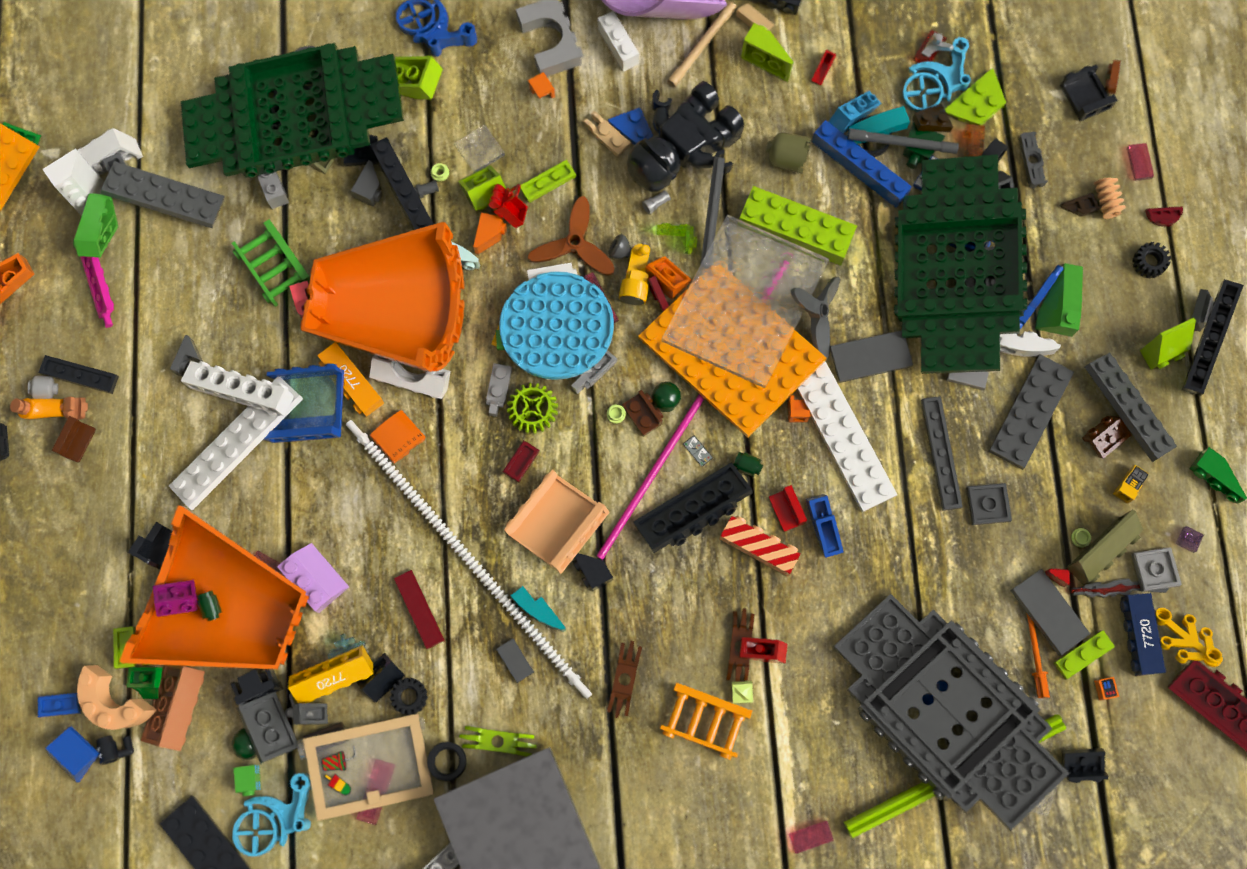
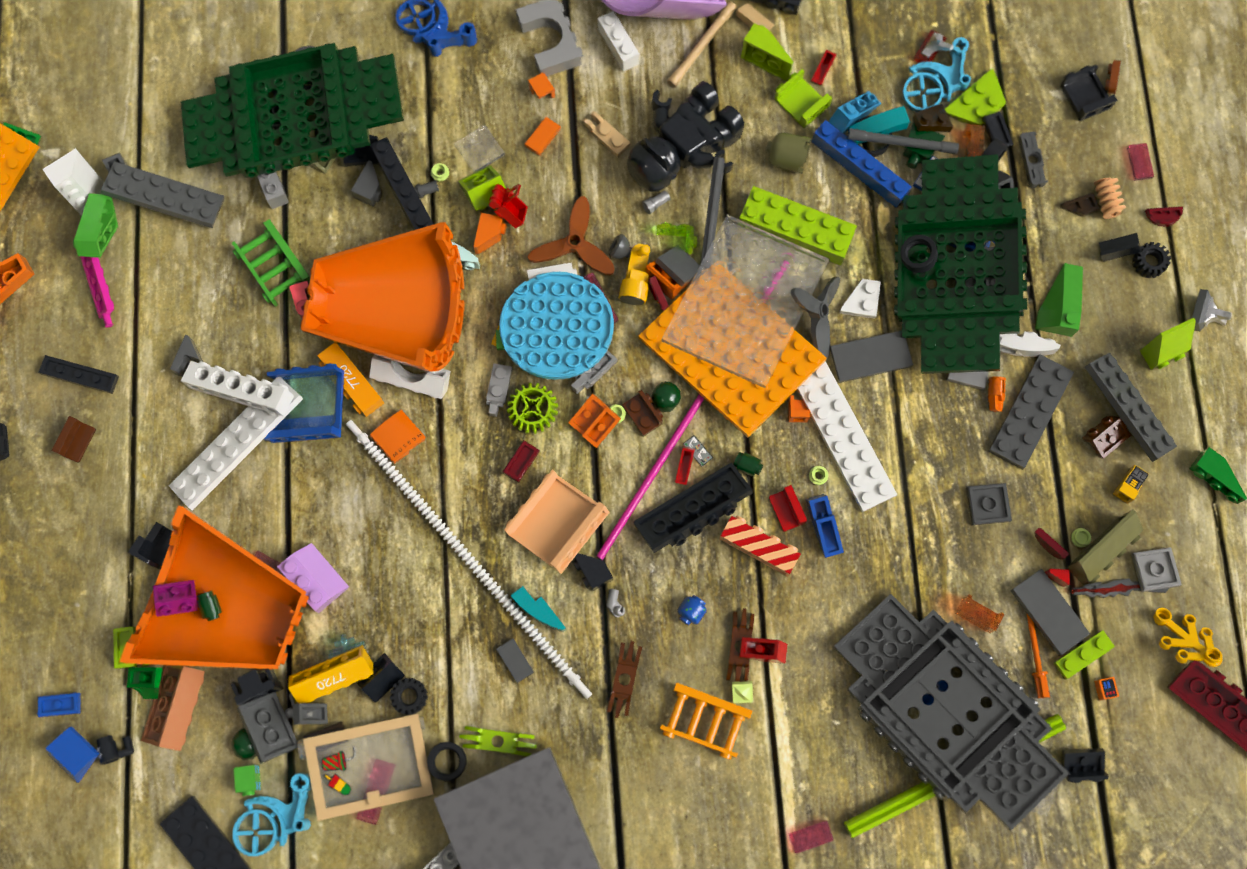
piece [10,396,88,420] -> none
light grey head [28,376,58,399] -> none
white wedge [77,128,143,175] -> none
light nougat brick [77,665,157,730] -> none
dark red tile [394,570,445,650] -> none
lime slope [395,56,443,100] -> none
lime plate [520,160,576,203] -> none
blue wing [608,107,653,145] -> none
dark grey tile [921,396,963,511] -> none
blue piece [1020,265,1064,329] -> none
dark blue brick [1120,593,1166,676] -> none
clear purple tile [1176,526,1204,553] -> none
black brick [1182,279,1244,396] -> none
none -> orange tile [525,117,561,156]
none -> orange slope [568,394,621,448]
none -> light grey arm [606,589,625,617]
none -> dark grey tile [655,245,705,287]
none -> red piece [675,446,695,485]
none -> blue head [677,595,707,626]
none -> lime panel [774,69,832,128]
none -> yellowish green plate [809,466,828,485]
none -> white wing [840,279,881,319]
none -> black tyre [900,235,938,273]
none -> clear orange panel [955,594,1005,633]
none -> black tile [982,111,1014,147]
none -> orange hinge [988,376,1006,412]
none -> dark red tile [1035,528,1069,560]
none -> black panel [1099,233,1142,262]

